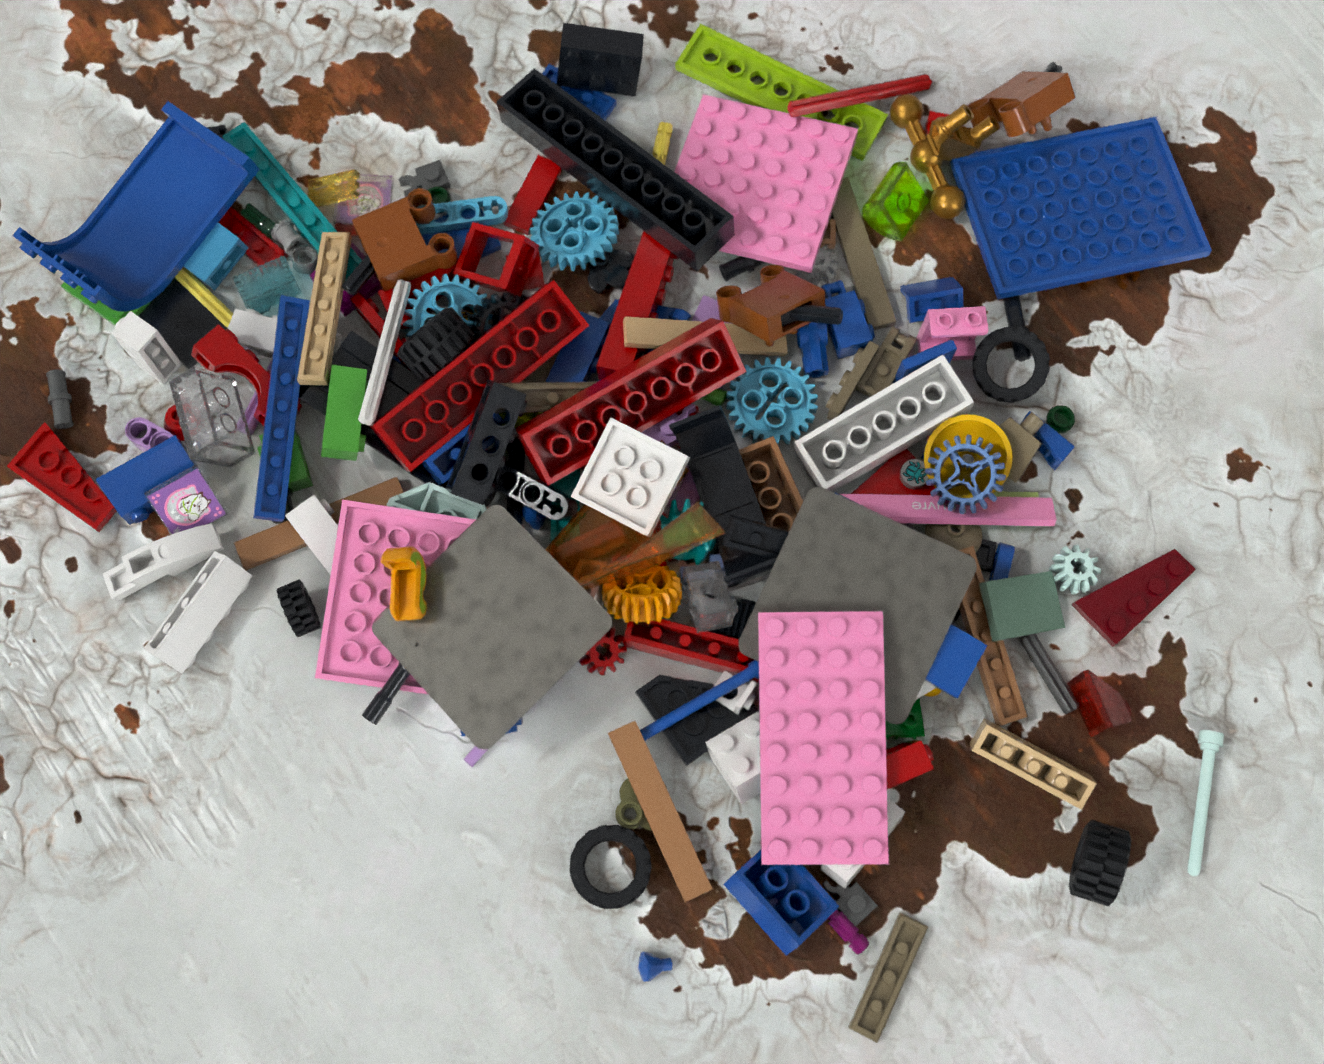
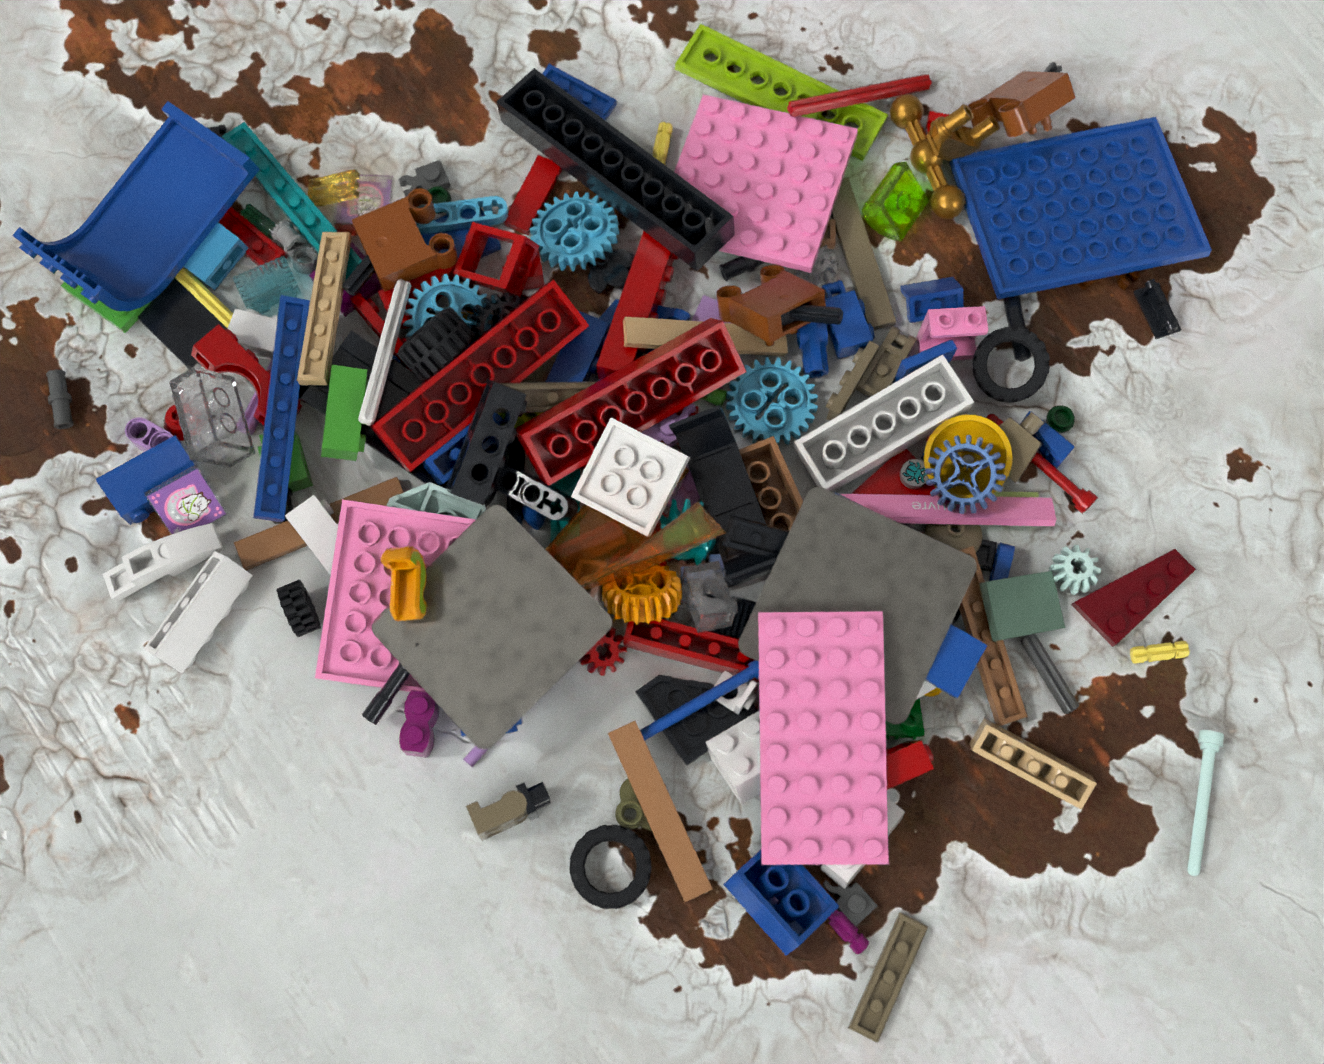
red wing [7,422,117,532] -> none
white brick [111,311,182,385] -> none
black brick [556,23,644,96] -> none
blue rock [638,952,673,982] -> none
clear red slope [1067,669,1132,738] -> none
black tyre [1069,820,1131,906] -> none
none -> magenta brick [399,690,439,758]
none -> dark tan hips [466,782,551,841]
none -> red piece [986,413,1098,514]
none -> light yellow axle [1130,641,1190,664]
none -> black hinge [1133,279,1181,340]

